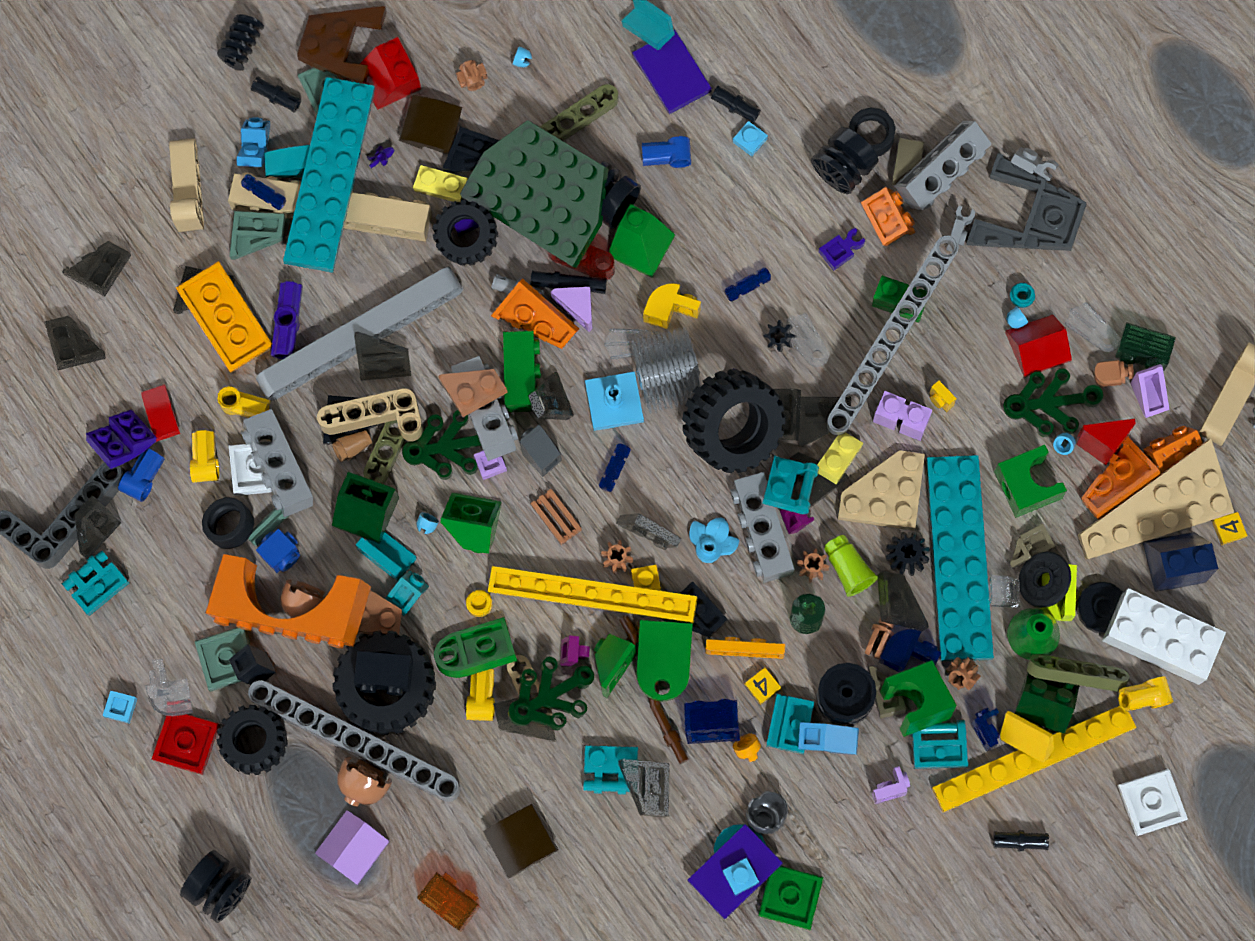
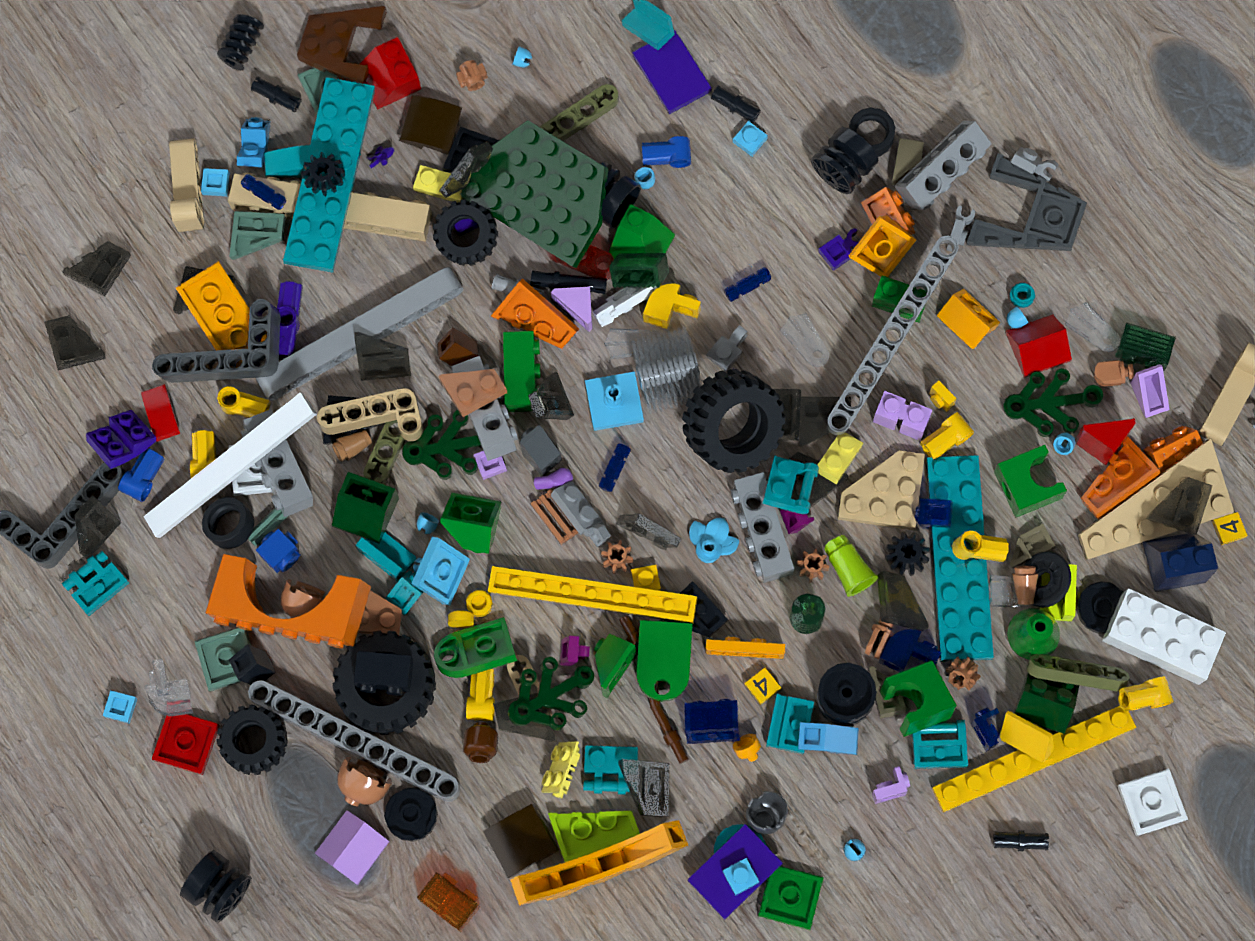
black gear [763,320,797,352] -> none
none -> white tile [143,393,317,538]
none -> dark grey beam [152,299,280,383]
none -> medium azure plate [201,168,230,196]
none -> black gear [301,151,345,196]
none -> black tile [384,788,438,842]
none -> medium azure tile [411,537,470,606]
none -> reddish brown panel [437,327,479,366]
none -> clear smoke wing [439,142,493,198]
none -> yellow tile [448,610,474,628]
none -> reddish brown head [463,722,498,763]
none -> light orange arch [510,820,688,905]
none -> medium lavender arm [534,468,573,490]
none -> light yellow hinge [542,741,581,799]
none -> lime wing [548,811,640,862]
none -> light grey hinge [551,481,611,547]
none -> white hinge [592,274,660,327]
none -> clear green brick [609,253,669,288]
none -> medium azure hinge [635,167,655,189]
none -> light grey plate [706,325,748,372]
none -> medium azure hinge [844,839,866,861]
none -> light orange slope [848,216,916,277]
none -> clear blue bracket [915,499,953,529]
none -> yellow piece [920,412,974,460]
none -> light orange panel [937,289,1000,349]
none -> yellow piece [952,530,1009,562]
none -> nougat cone [1012,566,1038,605]
none -> clear smoke wing [1147,477,1213,535]

